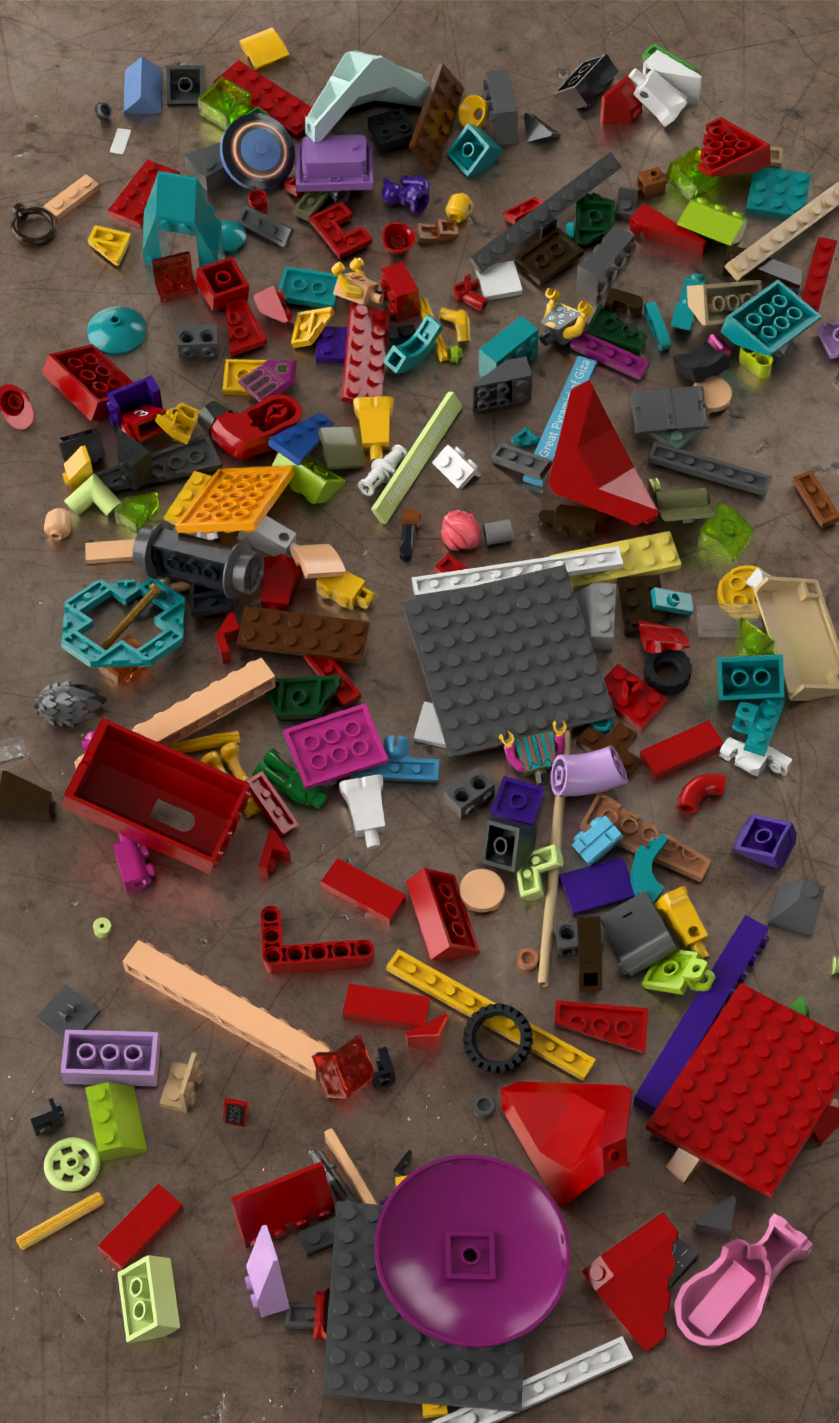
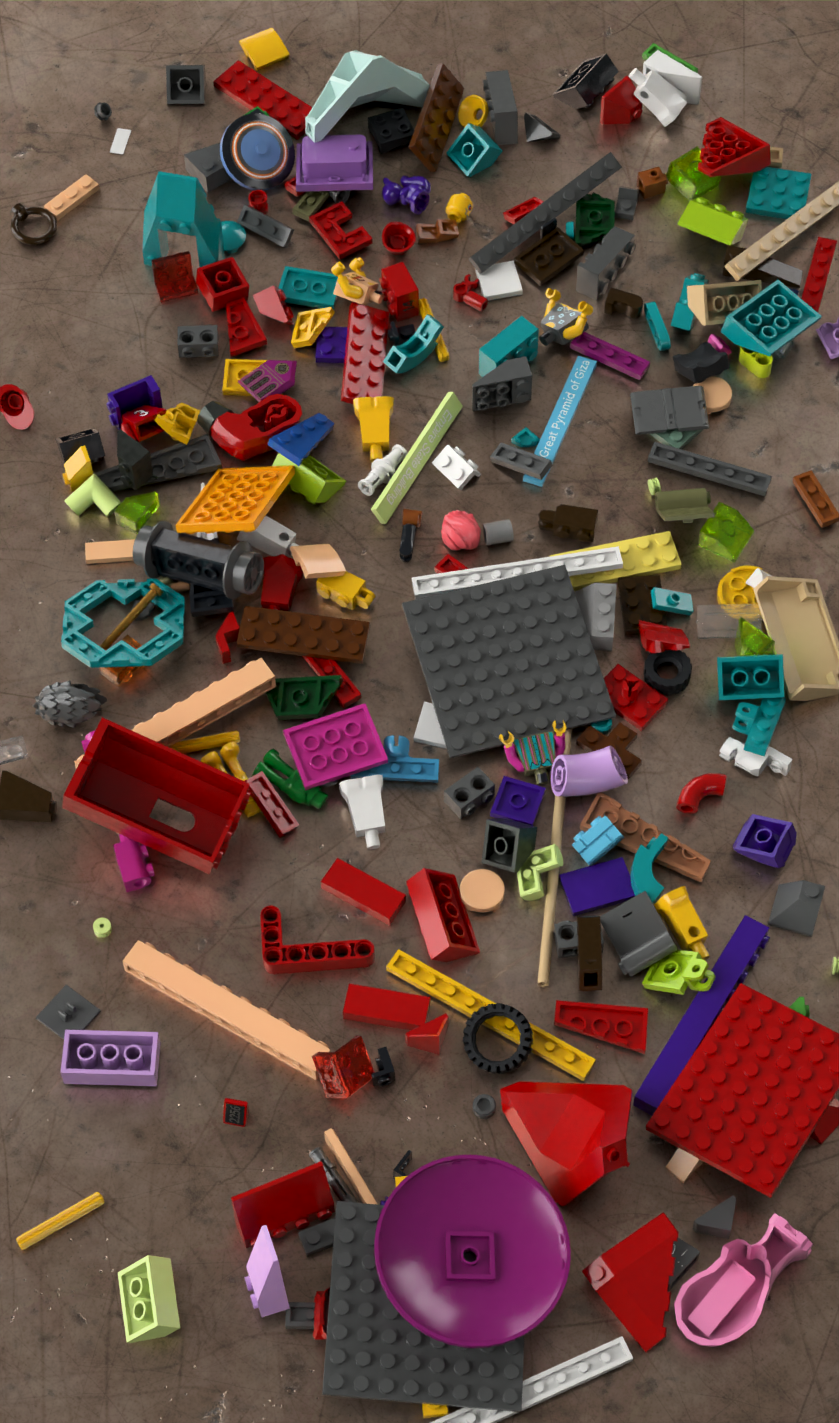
black bracket [30,1097,64,1136] -> none
red slope [42,344,133,421] -> none
light nougat head [44,508,73,540] -> none
yellowish green plate [44,1137,101,1192] -> none
lime slope [85,1082,148,1162] -> none
teal dish [87,306,147,355] -> none
yellow wing [88,225,132,266] -> none
red piece [98,1184,184,1270] -> none
red plate [107,159,180,229] -> none
medium blue slope [124,57,162,114] -> none
tan bracket [160,1052,203,1113] -> none
yellow plate [163,471,212,525] -> none
clear neon green brick [197,77,252,130] -> none
red slope [258,828,291,878] -> none
olive slope [318,427,365,470] -> none
yellow arm [439,307,470,344] -> none
lime plate [449,344,463,364] -> none
nougat tile [517,948,539,972] -> none
red panel [548,380,659,525] -> none
dark green wing [585,303,648,355] -> none
red slope [629,203,706,256] -> none
red piece [640,720,724,782] -> none

